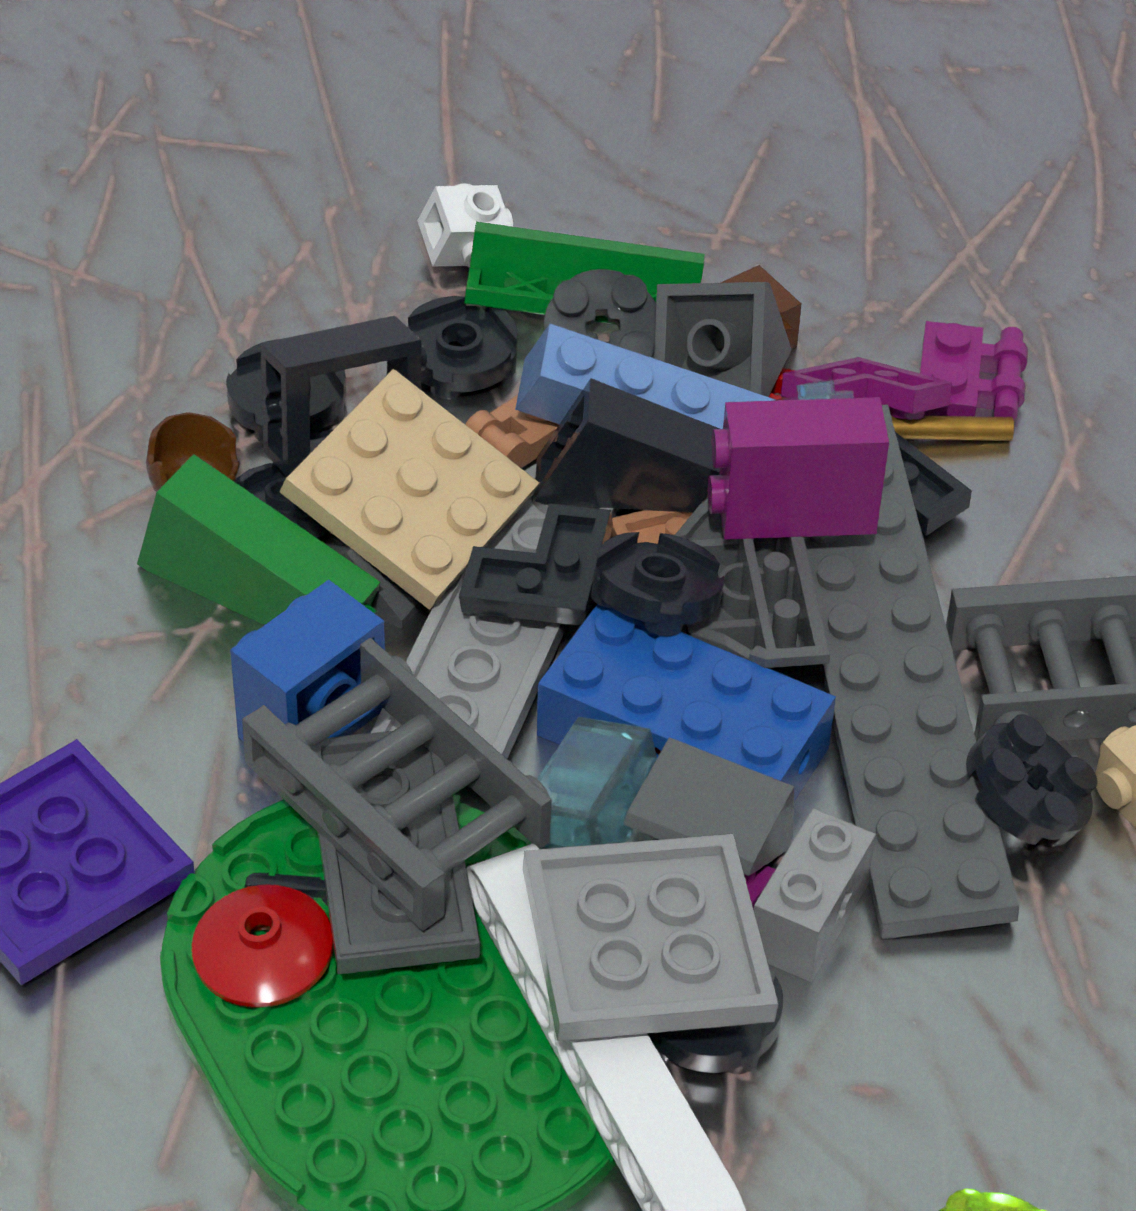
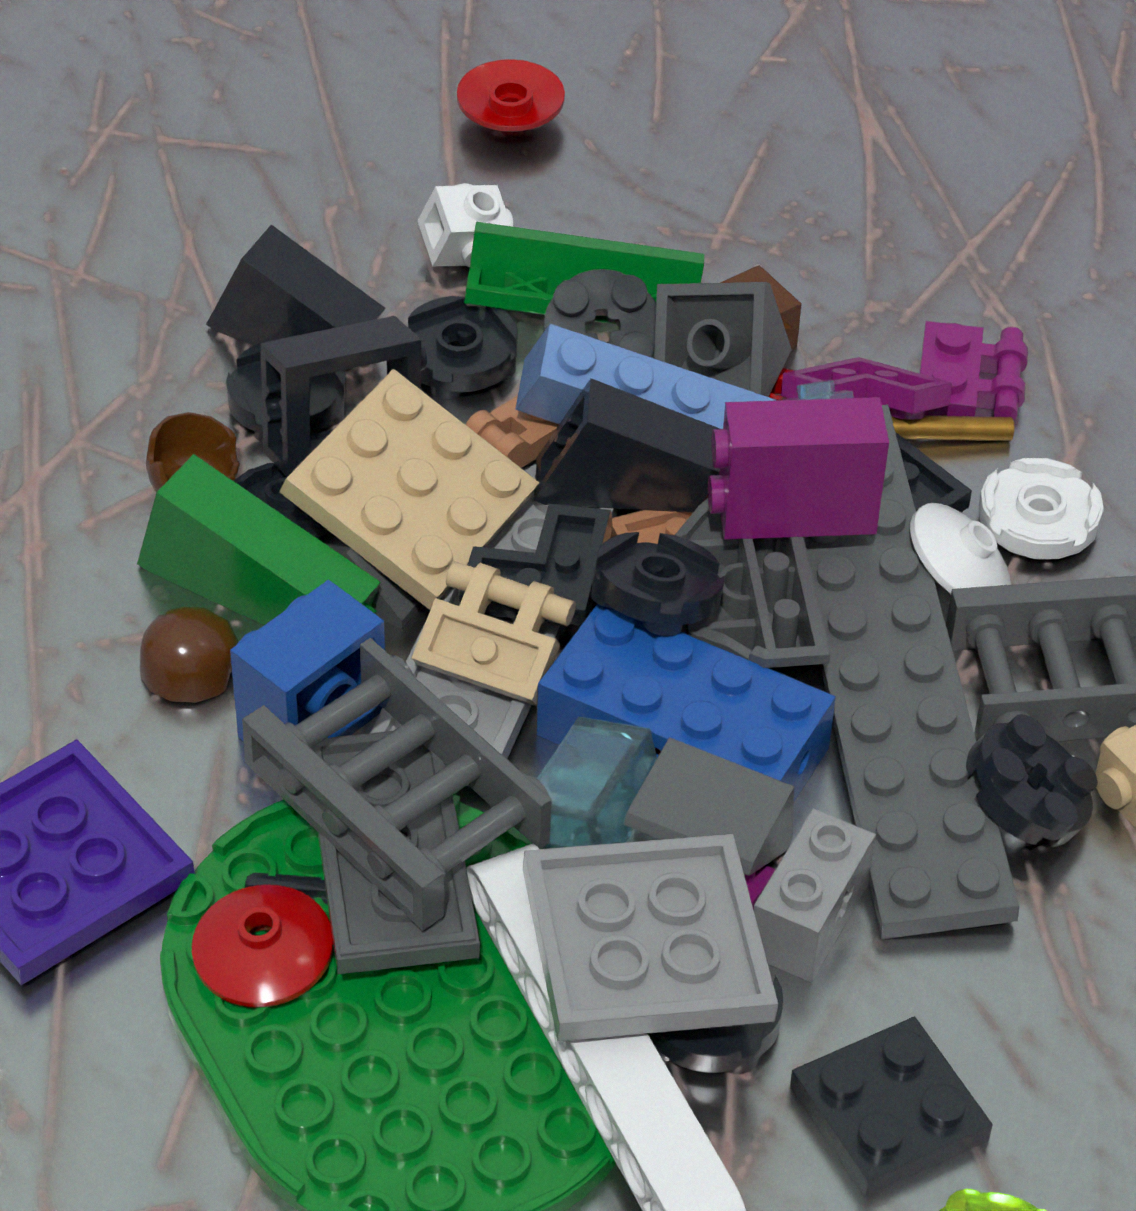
none -> reddish brown hair [139,607,239,703]
none -> black slope [206,225,386,345]
none -> tan plate [411,561,576,706]
none -> red dish [457,59,565,131]
none -> black plate [790,1016,993,1197]
none -> white dish [910,503,1011,594]
none -> white plate [978,458,1104,559]

